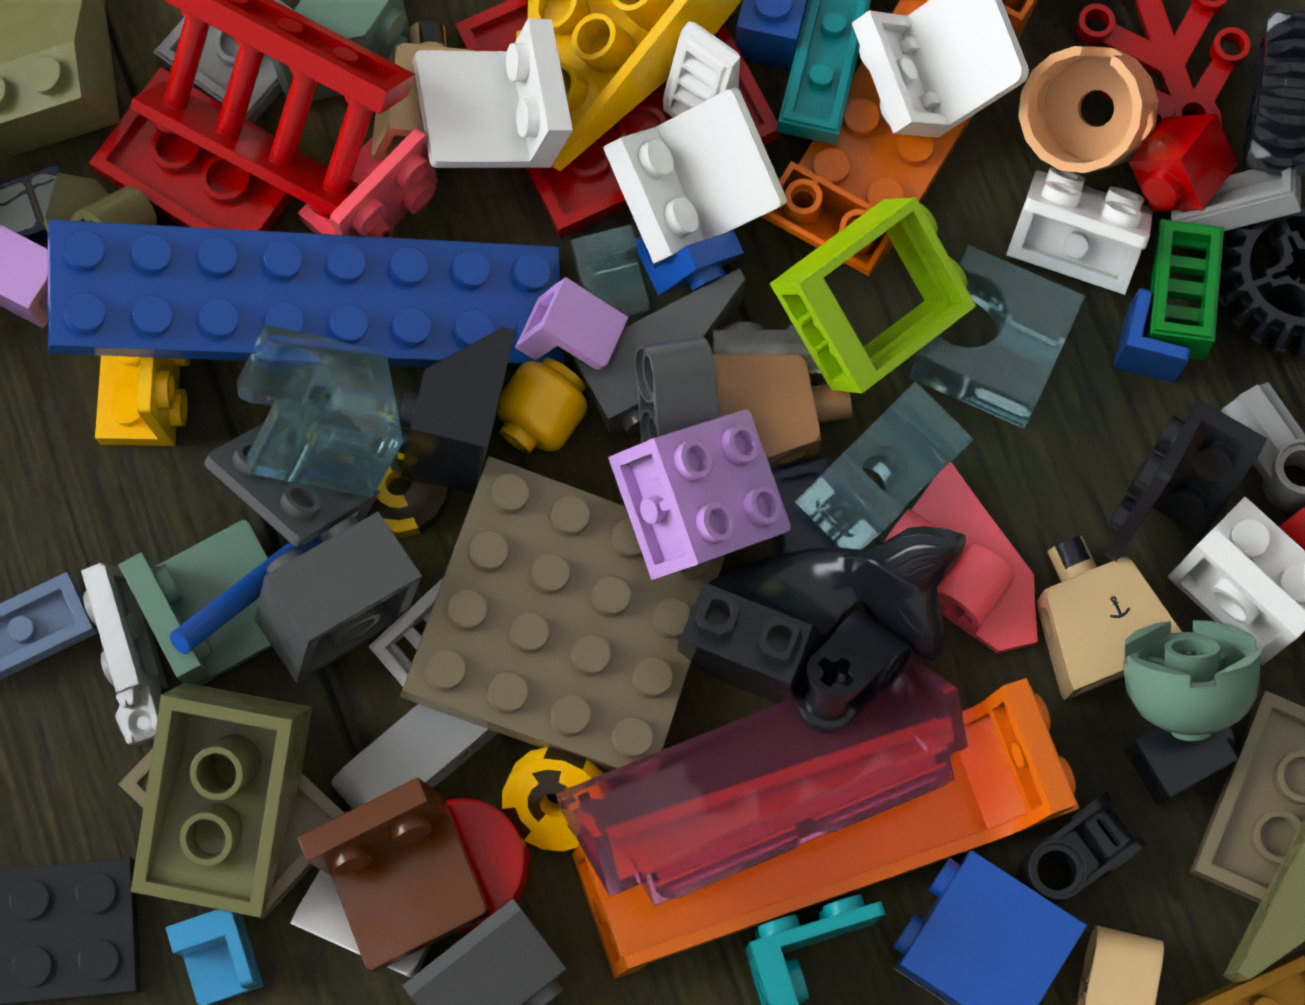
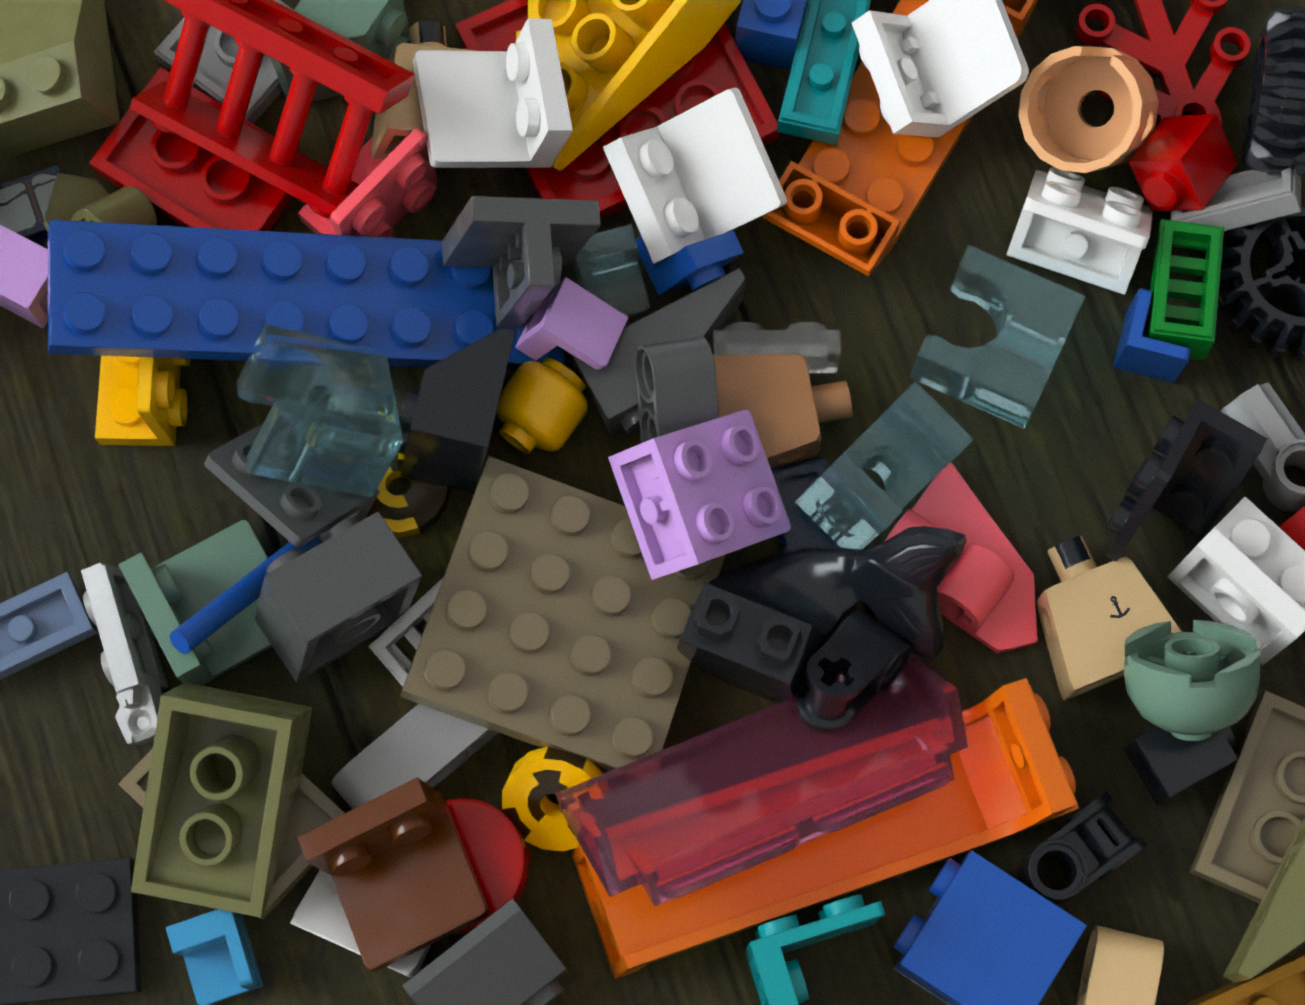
white slope [663,21,740,118] -> none
lime window [769,197,976,393] -> none
none -> dark grey bracket [442,196,601,328]

